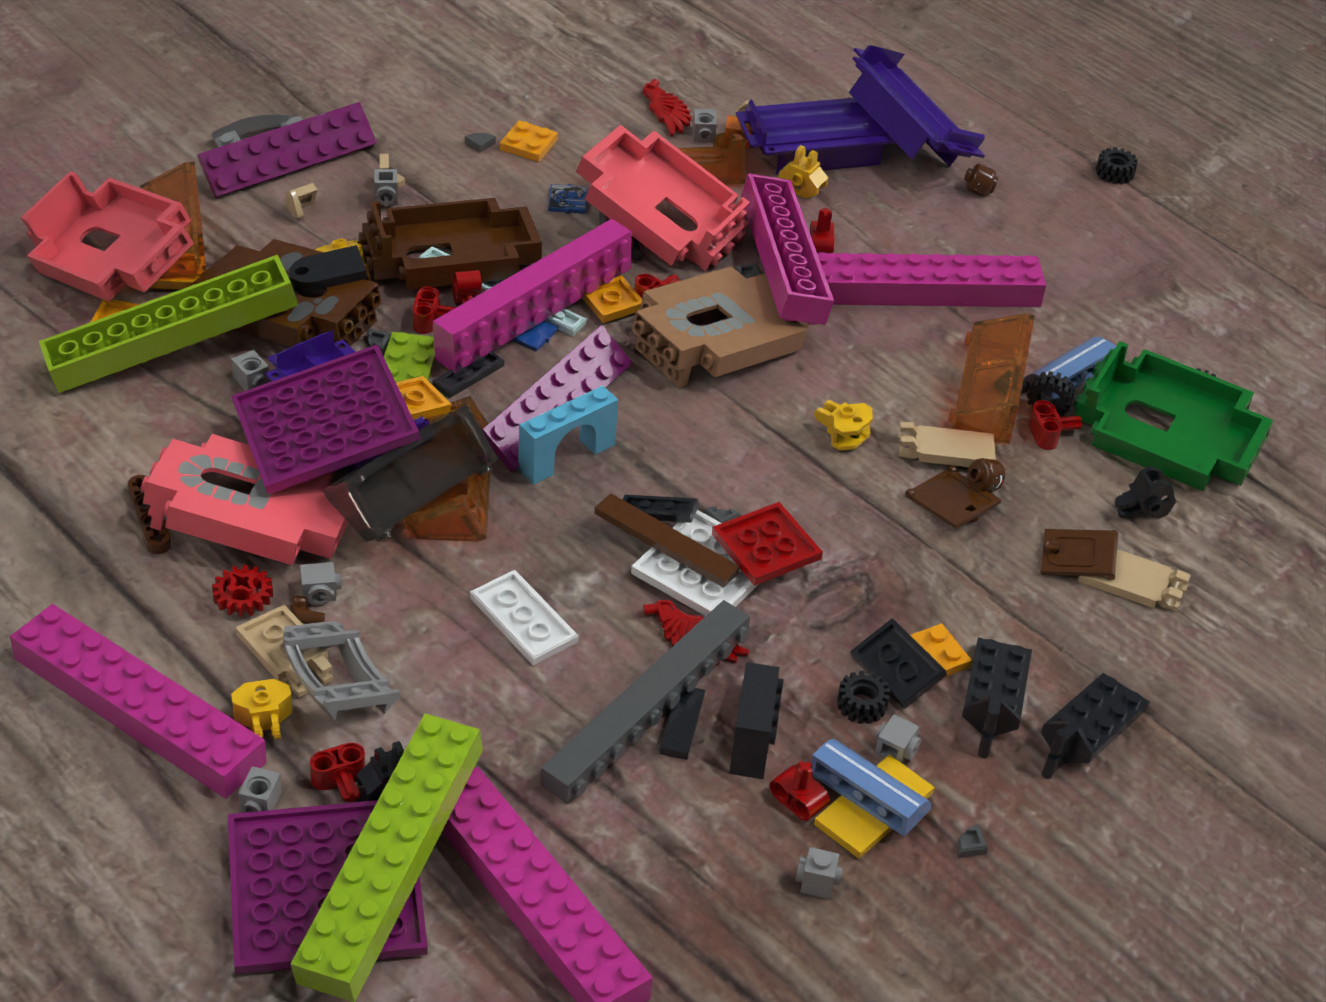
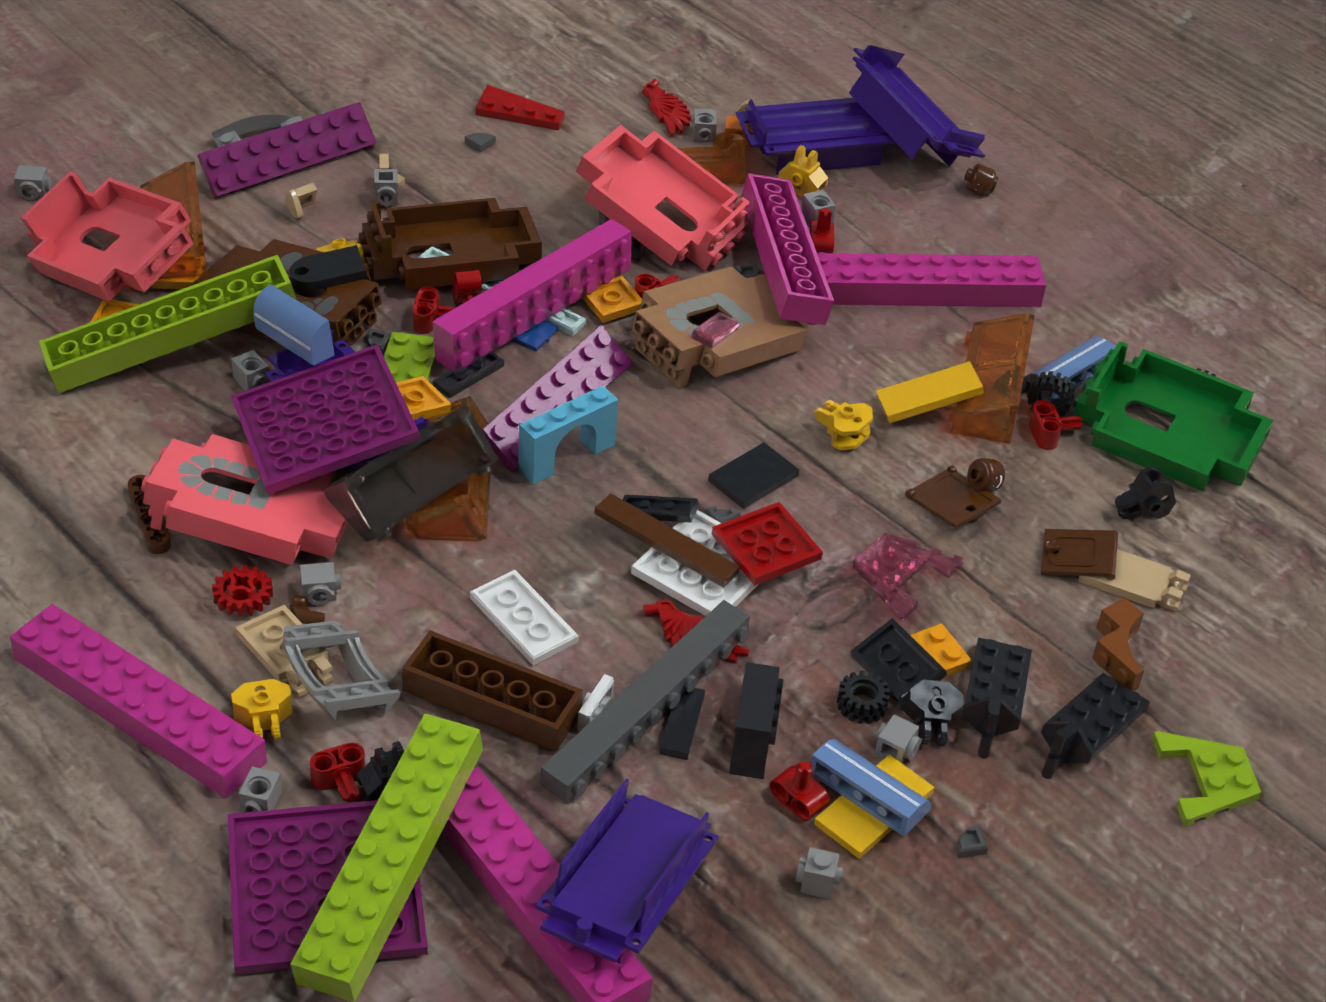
light orange plate [499,120,558,162] -> none
piece [548,184,588,214] -> none
tan tile [898,422,996,467] -> none
black tyre [1096,147,1138,184] -> none
none -> light grey brick [14,165,52,200]
none -> medium blue brick [254,284,334,365]
none -> reddish brown brick [402,630,583,752]
none -> red wing [475,84,565,130]
none -> dark purple piece [535,778,719,964]
none -> white plate [577,674,614,732]
none -> clear pink tile [691,312,739,349]
none -> black tile [708,442,799,509]
none -> light grey brick [801,190,836,223]
none -> clear pink wing [853,533,964,621]
none -> yellow tile [876,361,985,423]
none -> black hinge [899,679,964,746]
none -> dark orange arch [1092,597,1144,691]
none -> lime wing [1152,731,1261,826]

